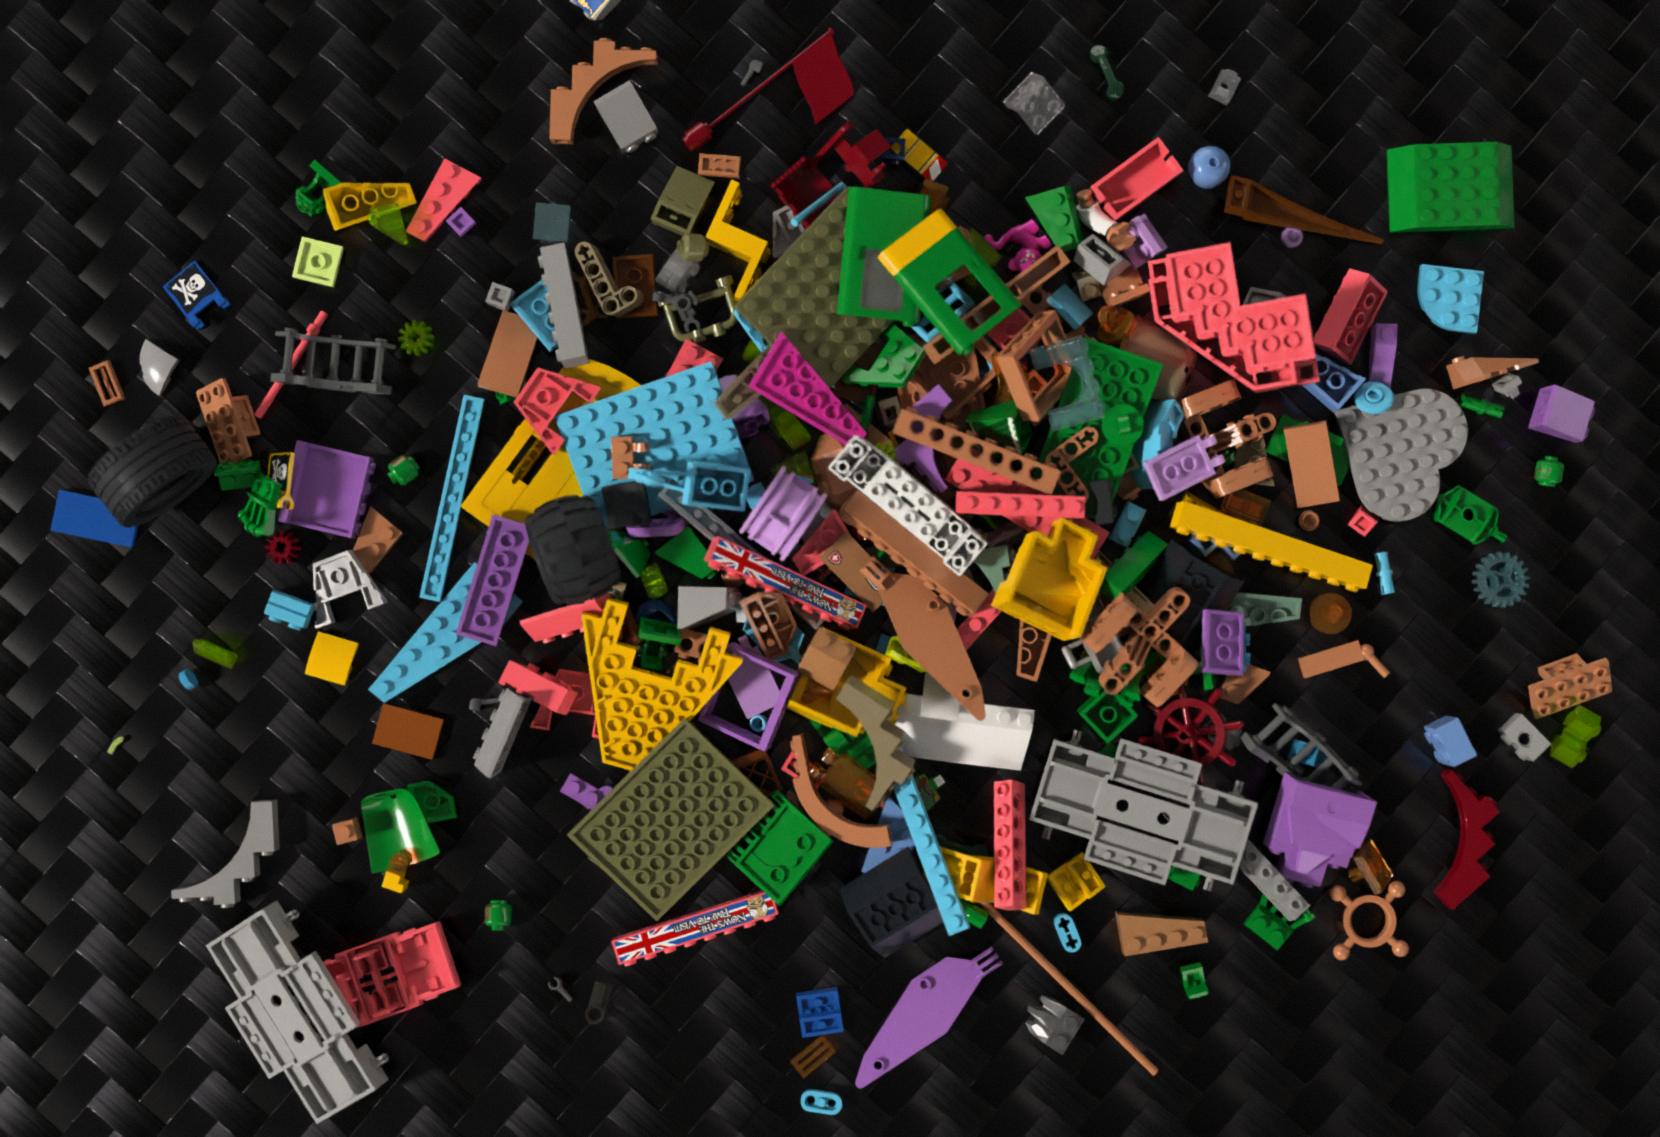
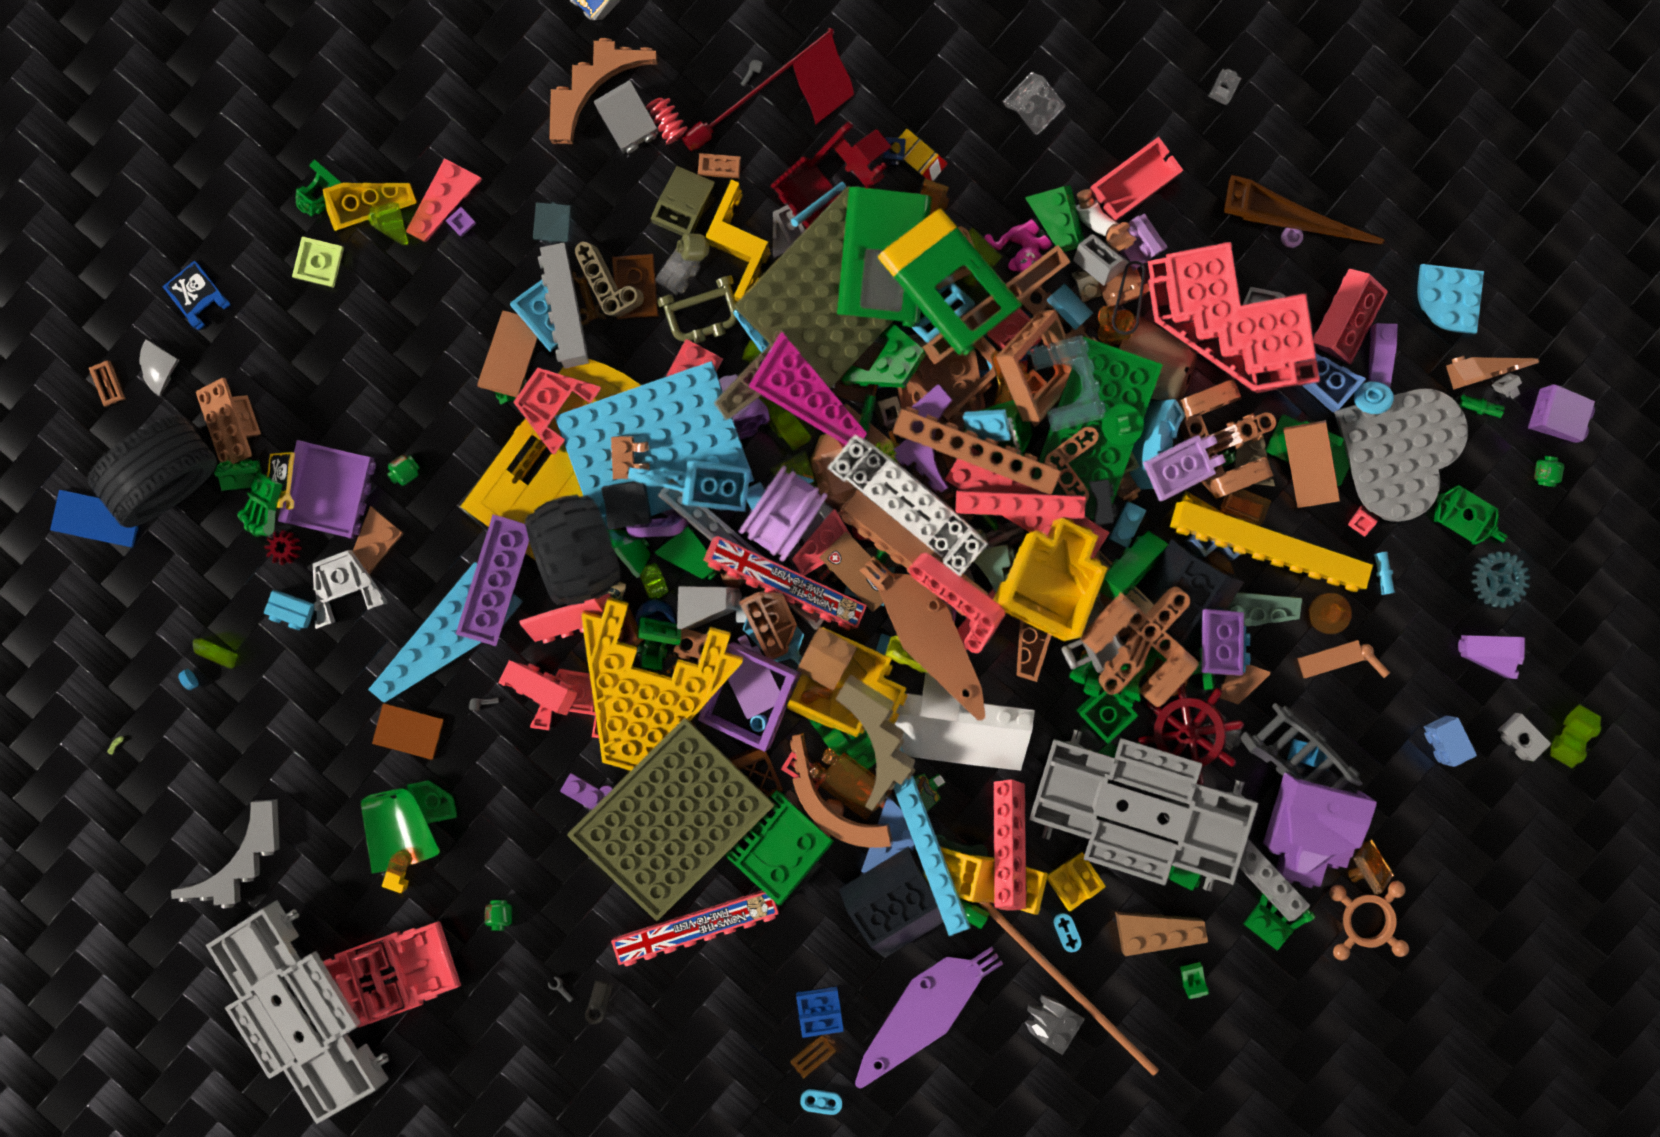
coral bar [254,310,328,419] -> none
dark grey fence [271,328,396,395] -> none
yellow slope [305,631,359,686] -> none
nougat brick [332,817,363,845] -> none
clear neon green gear [398,320,434,356] -> none
medium azure plate [419,395,485,602] -> none
light grey slope [473,687,532,778] -> none
light grey brick [485,282,516,312] -> none
dark grey piece [651,290,700,333] -> none
clear green bar [1090,45,1124,100] -> none
medium blue cylinder [1188,146,1230,189] -> none
nougat plate [1298,510,1320,531] -> none
green slope [1387,142,1514,232] -> none
dark red arch [1433,769,1500,910] -> none
nougat bracket [1528,653,1612,719] -> none
none -> coral piece [646,97,688,145]
none -> coral beam [909,553,1005,653]
none -> medium azure plate [963,410,1011,441]
none -> black piece [1112,261,1146,335]
none -> medium lavender slope [1458,635,1525,679]

